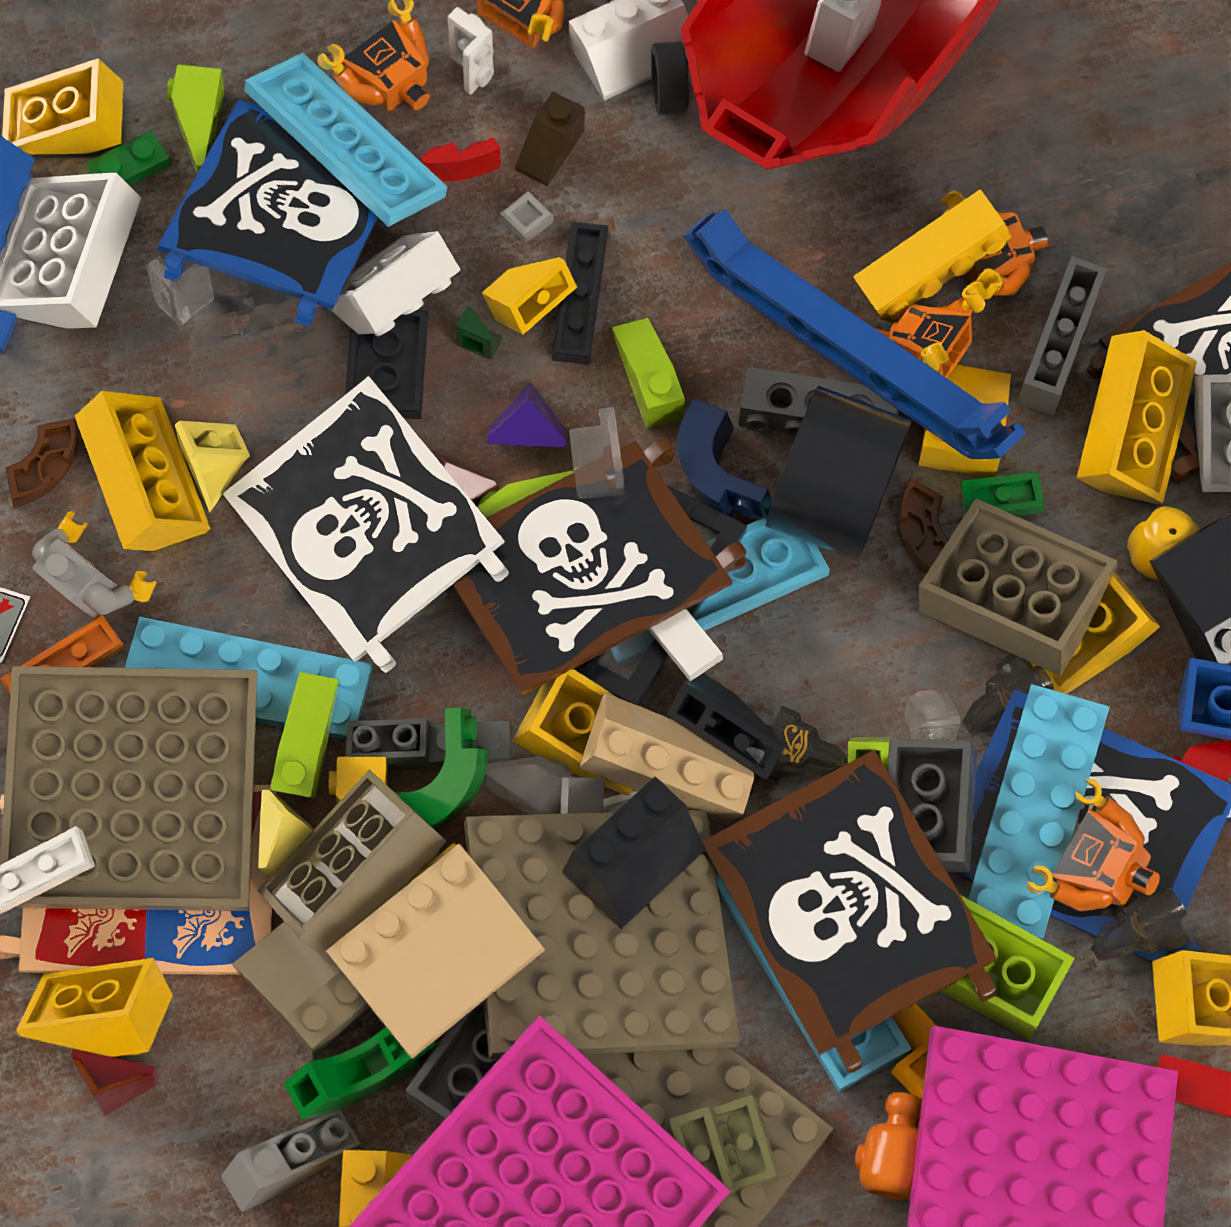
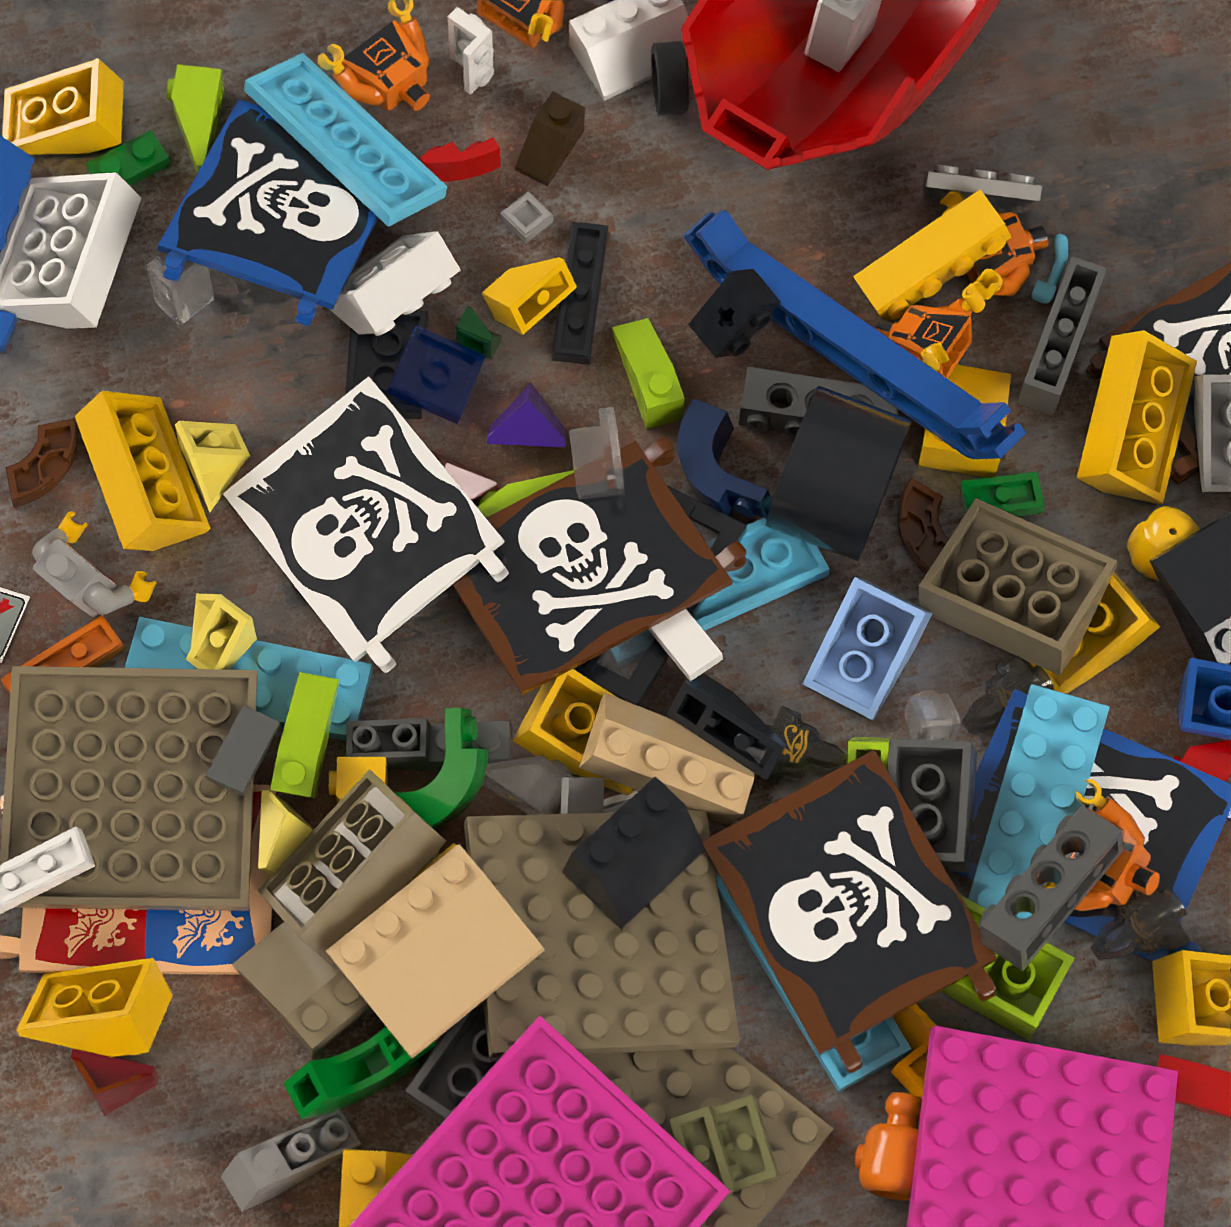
none -> light yellow slope [185,593,257,670]
none -> dark grey tile [206,705,280,797]
none -> clear blue tile [386,325,486,424]
none -> black brick [688,269,781,358]
none -> light blue slope [802,577,933,720]
none -> light grey plate [923,164,1042,201]
none -> dark grey brick [979,805,1124,971]
none -> medium azure piece [1032,233,1068,304]

